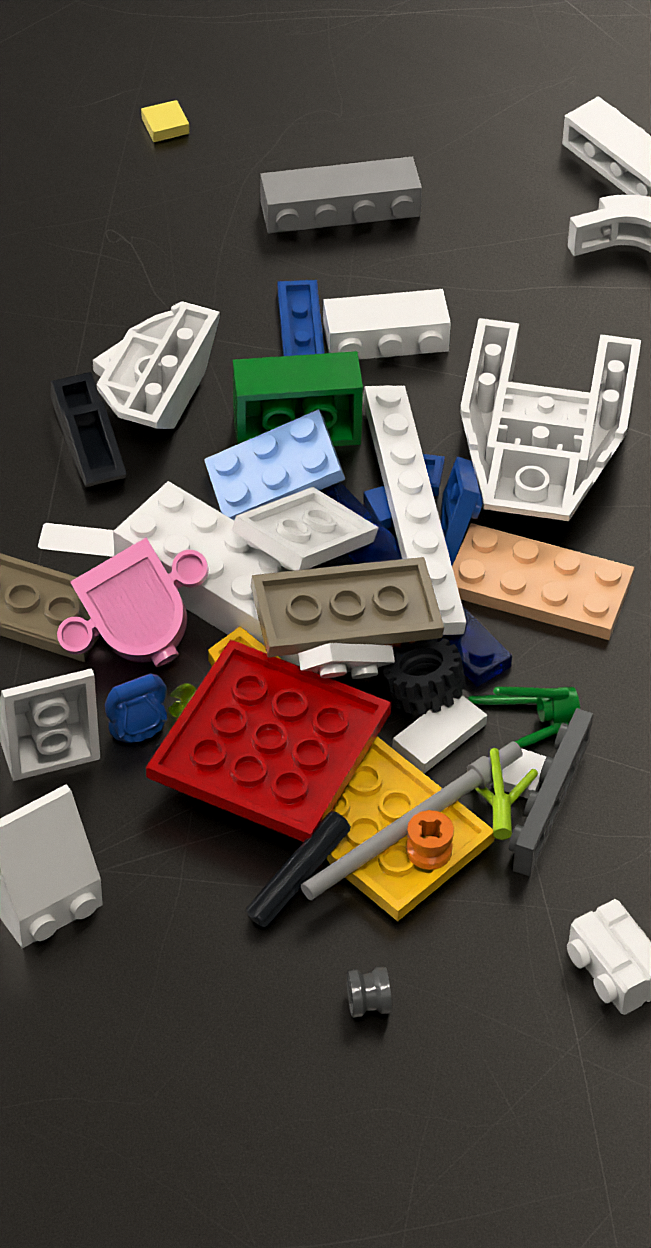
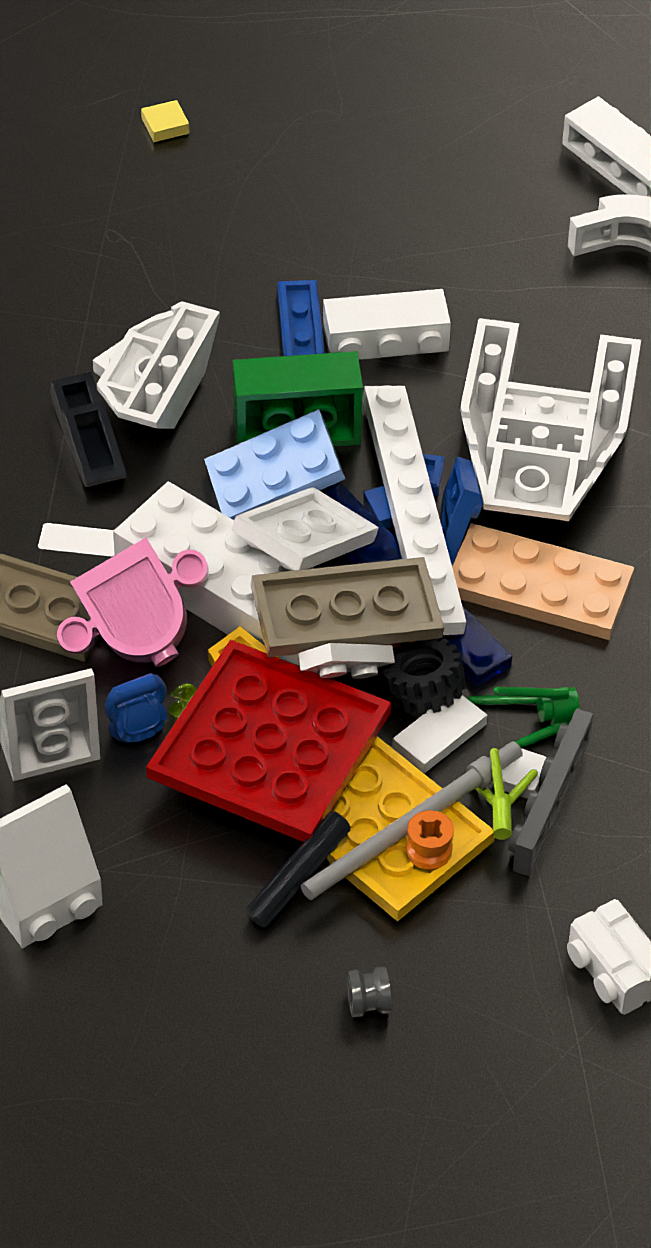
light grey brick [260,156,422,234] -> none

